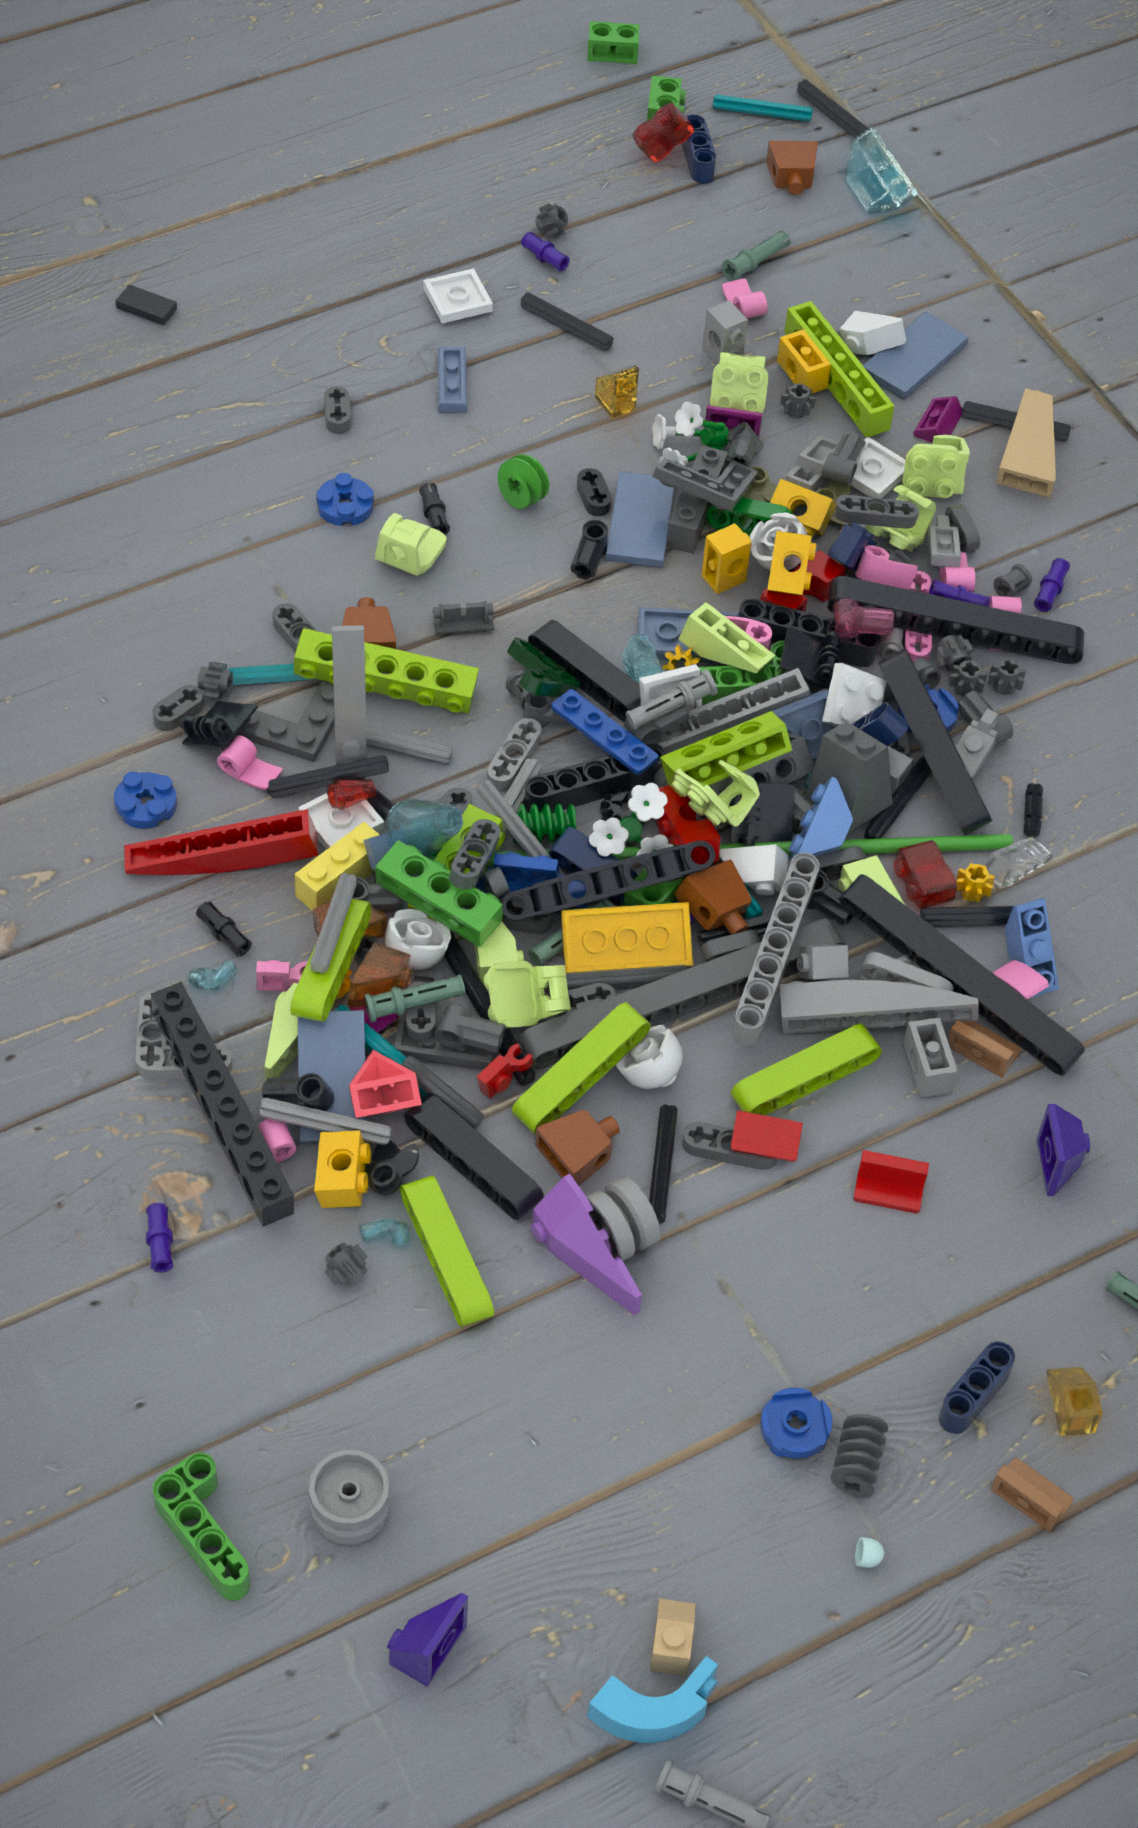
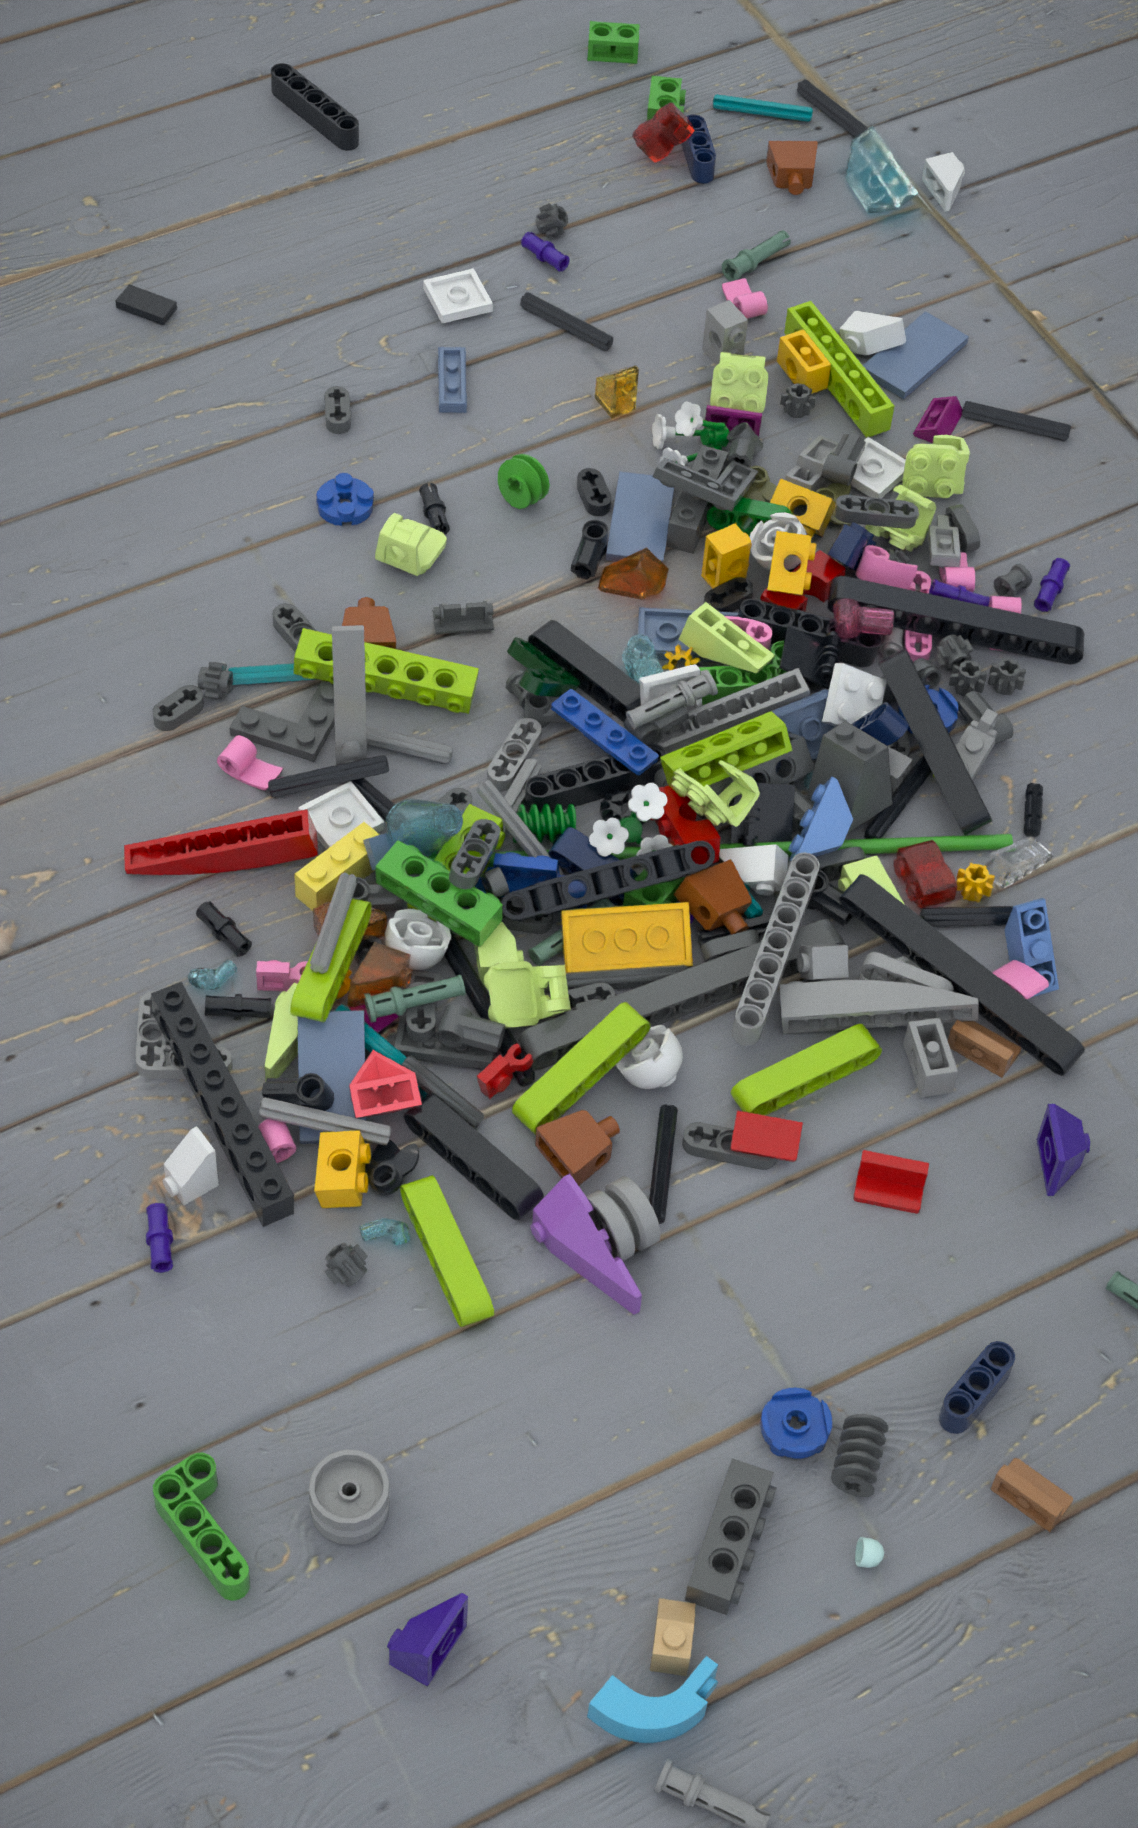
blue plate [114,772,177,829] -> none
black hinge [180,701,258,750] -> none
clear red cone [327,779,376,810] -> none
tan slope [996,388,1056,498] -> none
clear yellow slope [1046,1367,1103,1436] -> none
none -> white slope [162,1126,219,1205]
none -> black pin [205,994,271,1020]
none -> black beam [271,63,359,151]
none -> clear orange slope [598,547,669,600]
none -> dark grey brick [685,1458,777,1615]
none -> black beam [703,577,753,612]
none -> white slope [922,152,965,212]

